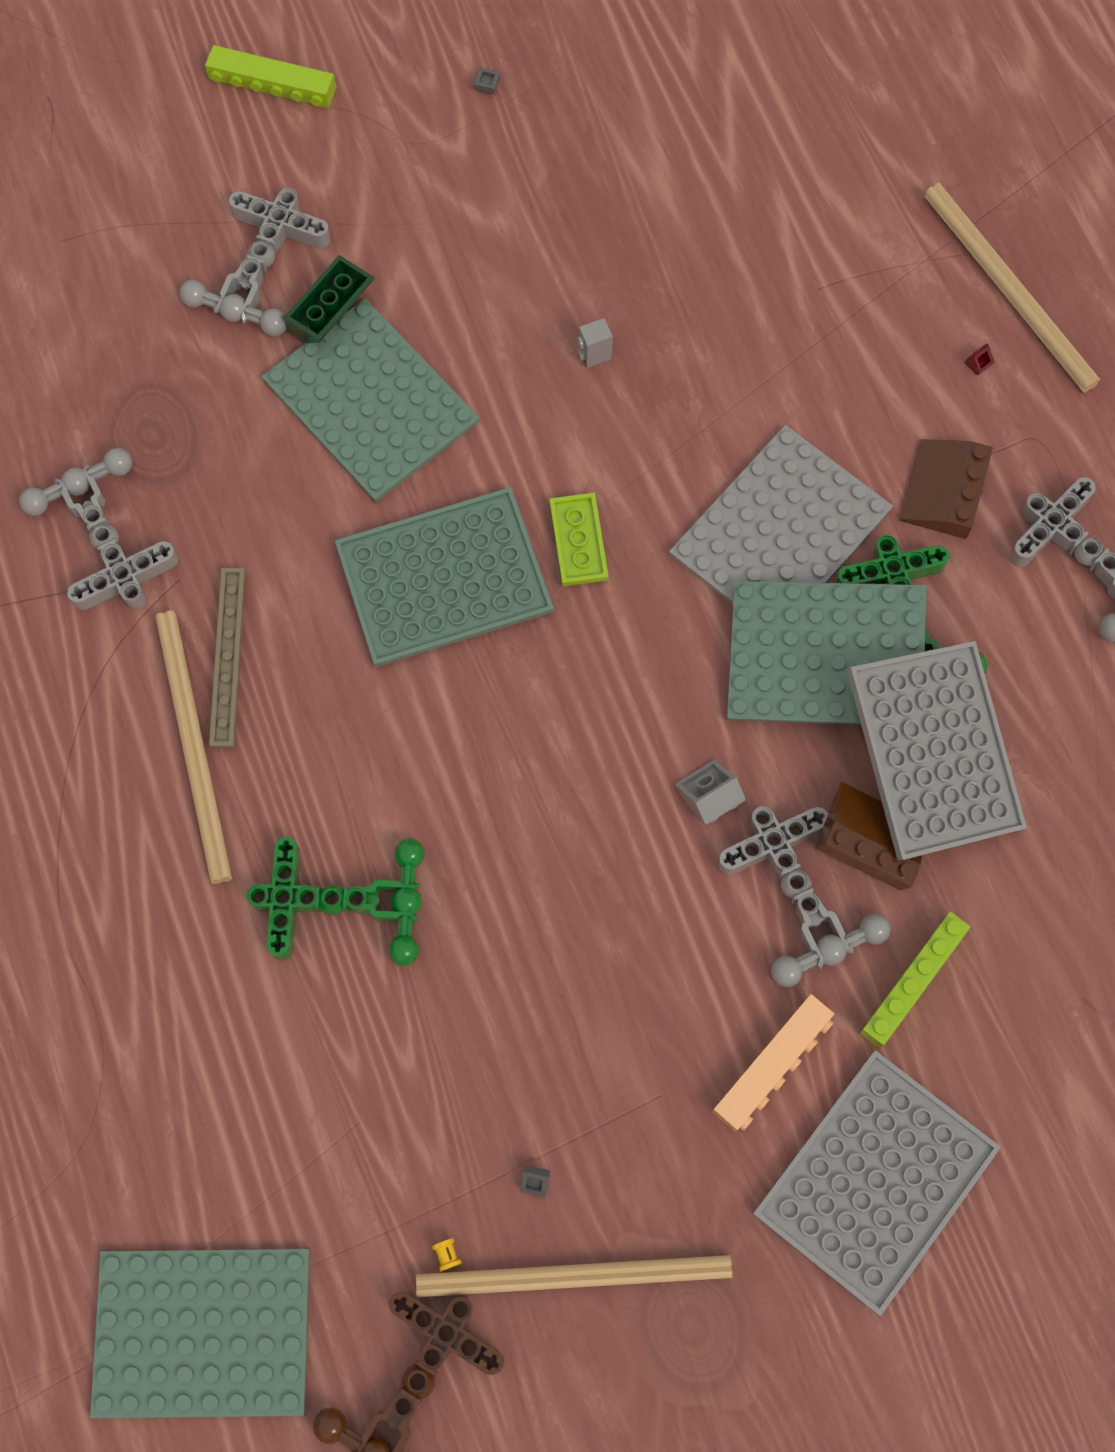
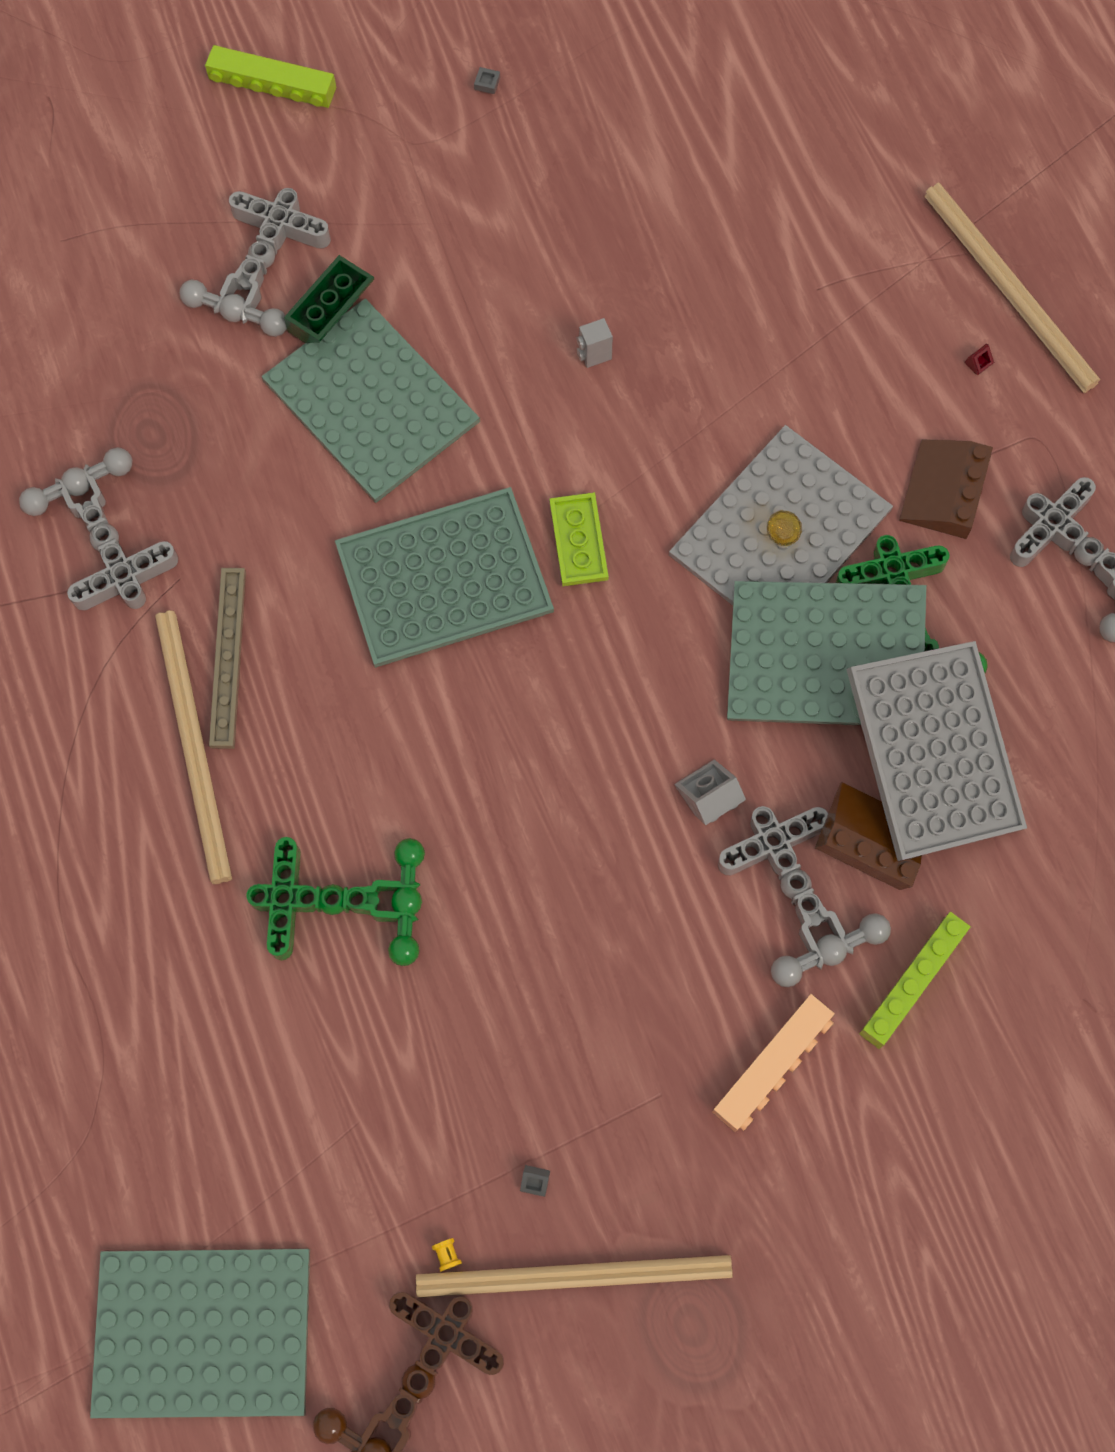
light grey plate [753,1050,1001,1316] -> none
none -> clear yellow hair [766,510,802,546]

